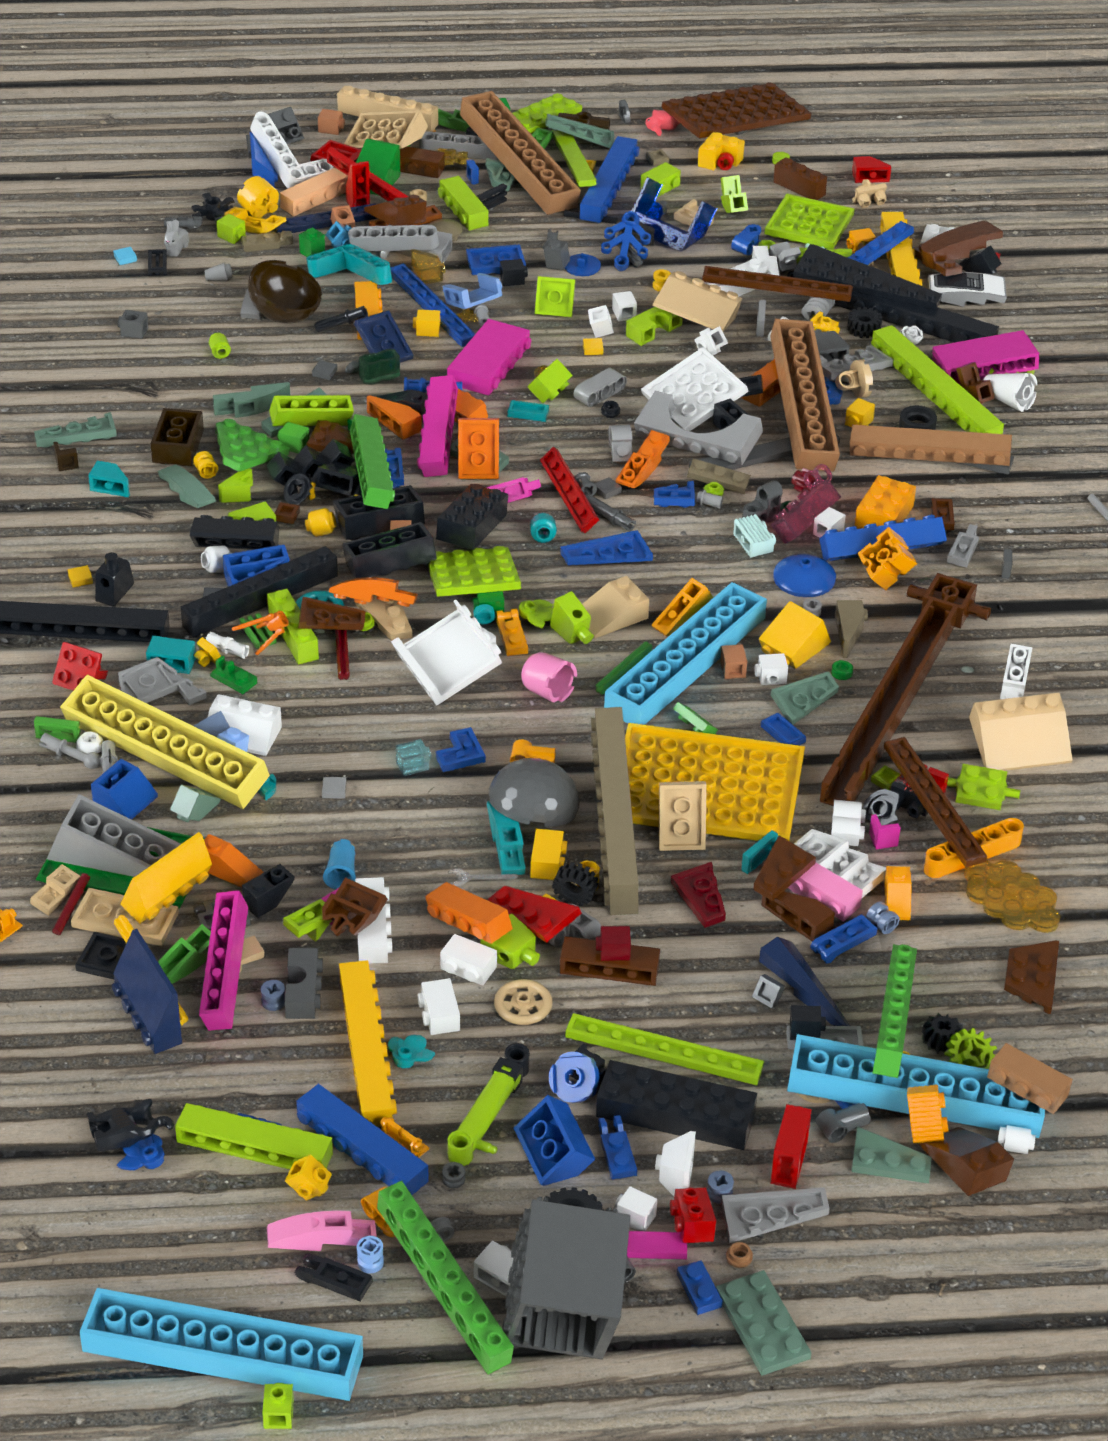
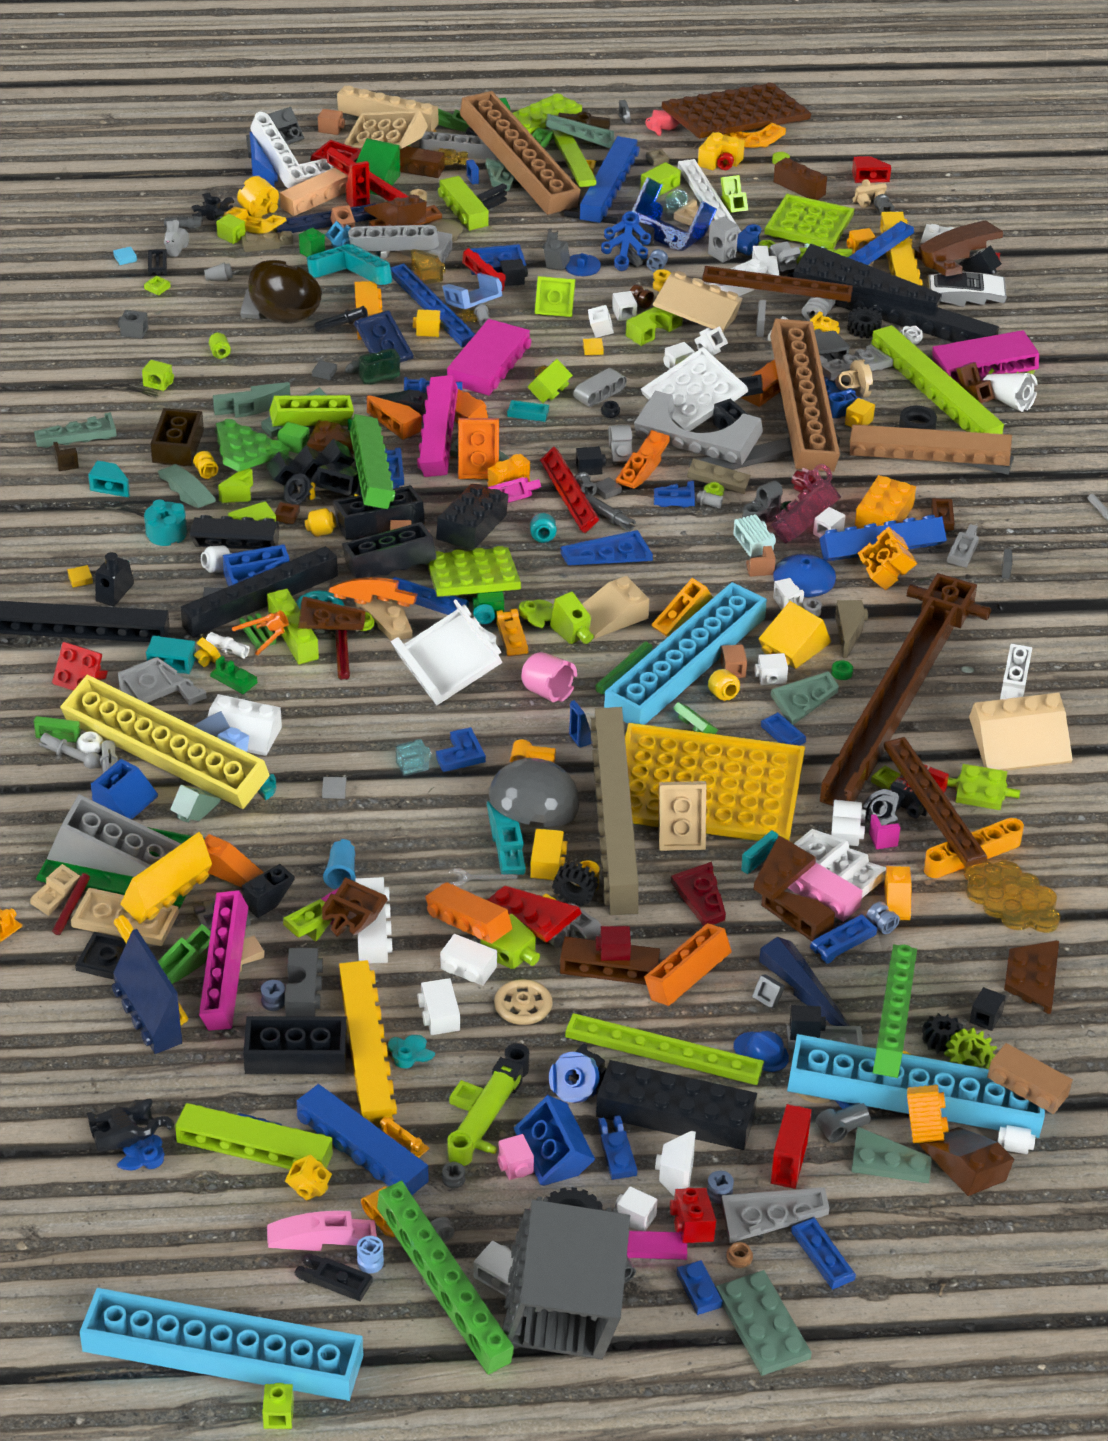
none -> lime brick [142,360,174,391]
none -> lime tile [144,275,171,295]
none -> teal brick [144,499,188,546]
none -> black brick [243,1016,347,1074]
none -> blue tile [393,577,469,615]
none -> lime plate [449,1080,483,1111]
none -> red plate [462,248,506,291]
none -> light orange brick [487,454,530,487]
none -> bright pink brick [497,1134,534,1180]
none -> blue slope [569,700,591,748]
none -> black brick [576,446,606,475]
none -> reddish brown wheel [630,284,654,309]
none -> orange brick [644,923,732,1006]
none -> sand blue wheel [647,249,668,272]
none -> white brick [663,342,695,369]
none -> clear light blue brick [665,189,688,210]
none -> white plate [678,159,741,234]
none -> light grey brick [708,216,738,263]
none -> yellow head [708,669,740,701]
none -> light orange plate [723,123,786,148]
none -> blue piece [733,1031,789,1072]
none -> nougat panel [746,546,776,577]
none -> white brick [773,578,804,610]
none -> blue tile [791,1217,856,1290]
none -> blue piece [828,389,862,418]
none -> dark grey bush [874,194,894,215]
none -> black brick [969,987,1006,1031]

